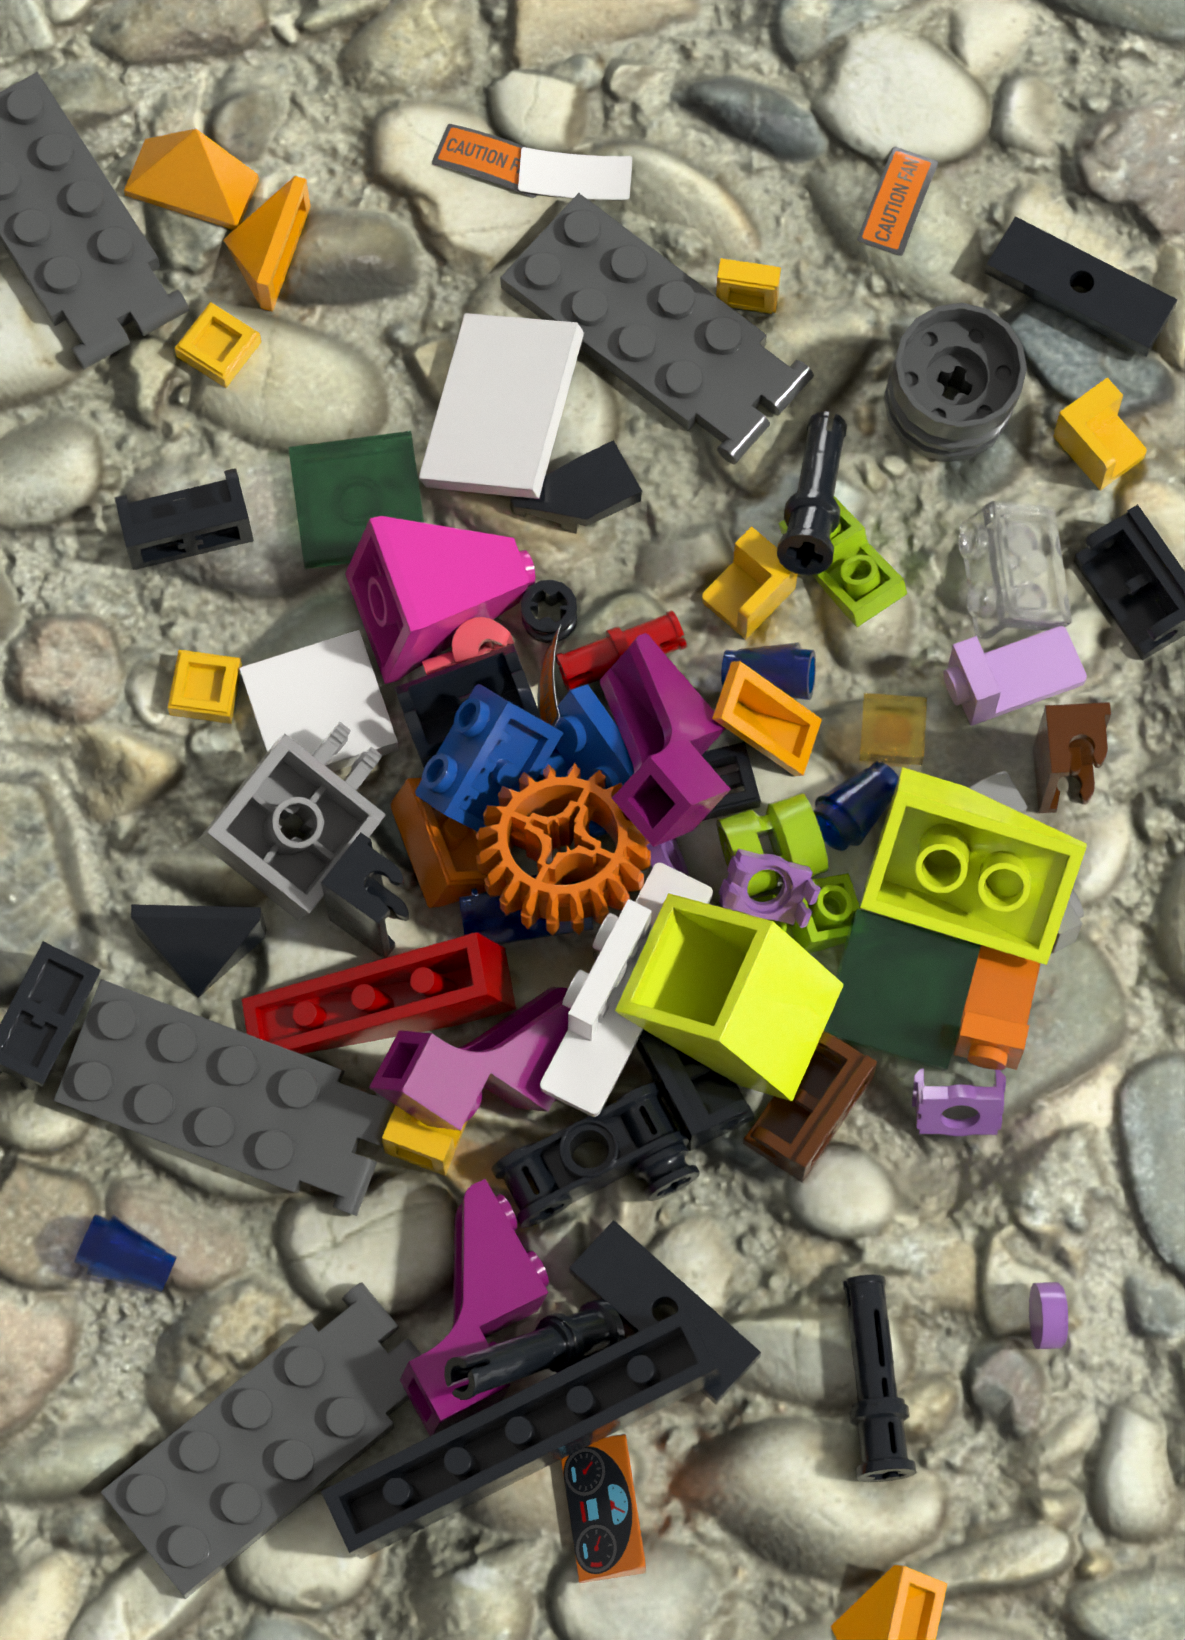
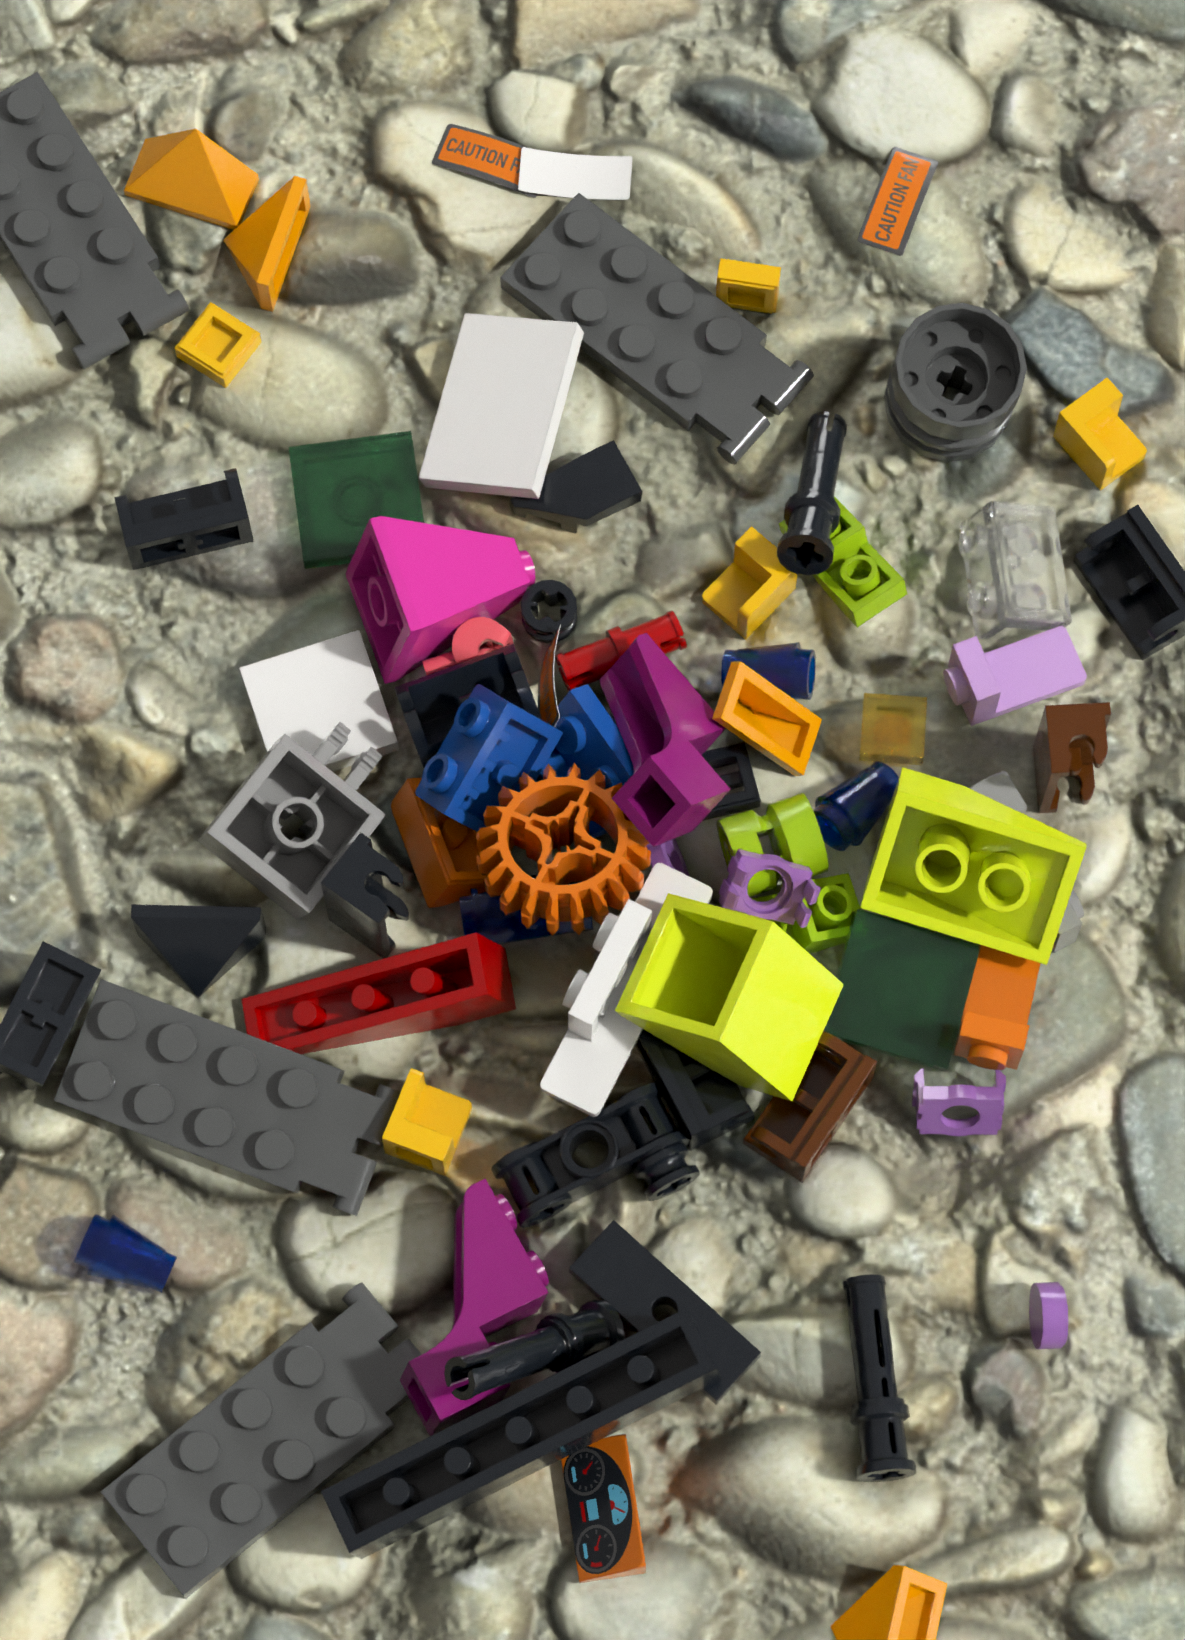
yellow tile [167,649,242,724] -> none
magenta arch [369,987,570,1131] -> none
black tile [985,216,1178,357] -> none

